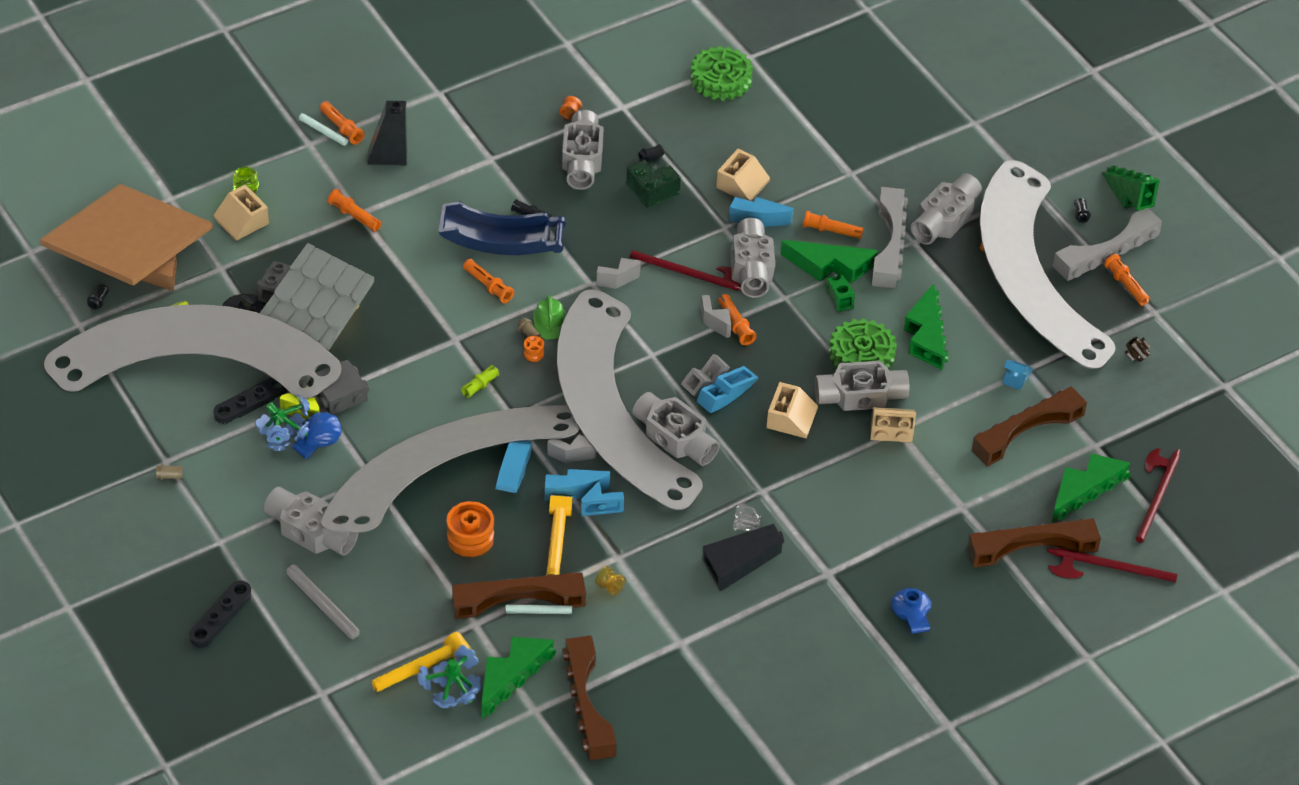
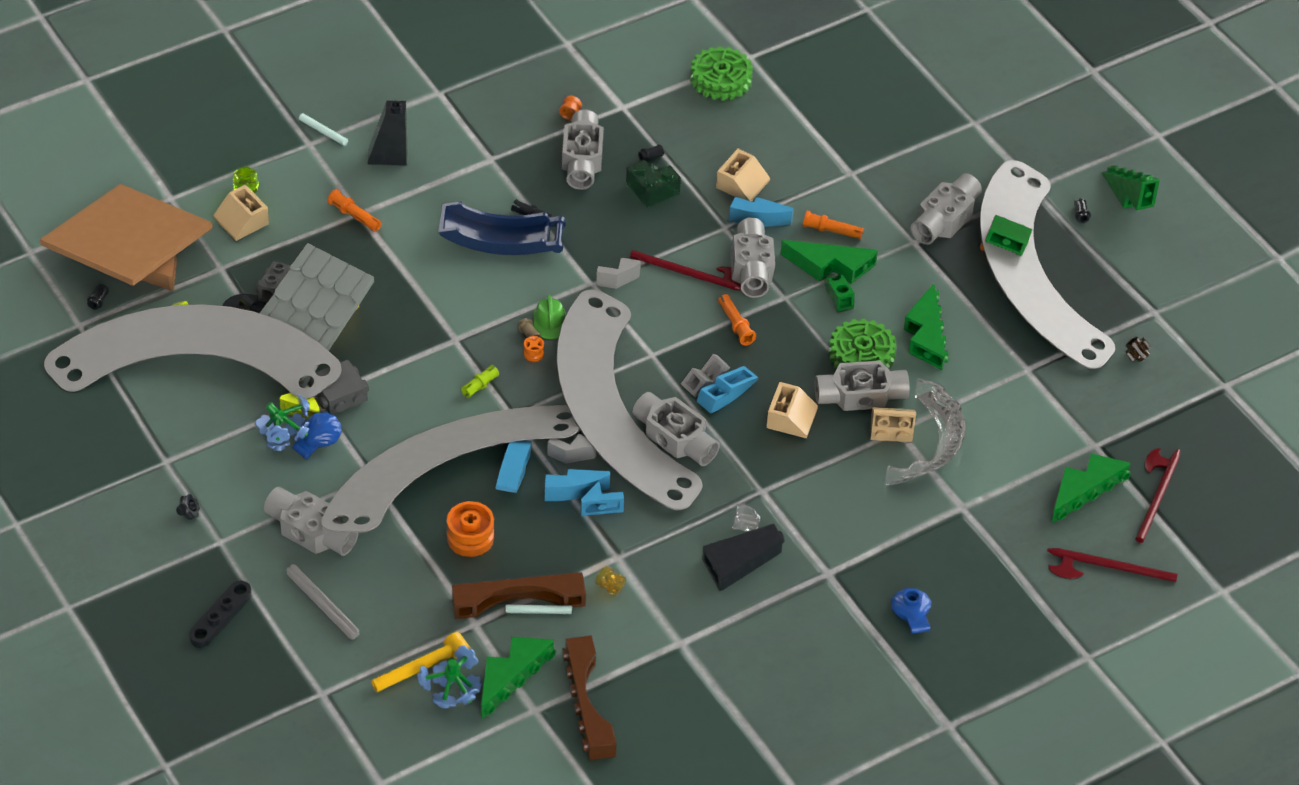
dark tan pin [156,464,183,481] -> none
black plate [213,377,287,424] -> none
orange pin [319,101,365,145] -> none
orange pin [463,259,514,304] -> none
yellow piece [546,495,572,575] -> none
light grey slope [701,295,731,338] -> none
light grey arch [872,187,908,288] -> none
reddish brown arch [967,518,1101,567] -> none
reddish brown arch [972,386,1087,467] -> none
dark azure slope [1002,360,1033,390] -> none
light grey arch [1053,208,1162,281] -> none
orange pin [1104,254,1150,306] -> none
none -> black piece [176,494,200,520]
none -> clear windscreen [885,379,966,485]
none -> green brick [985,215,1032,256]

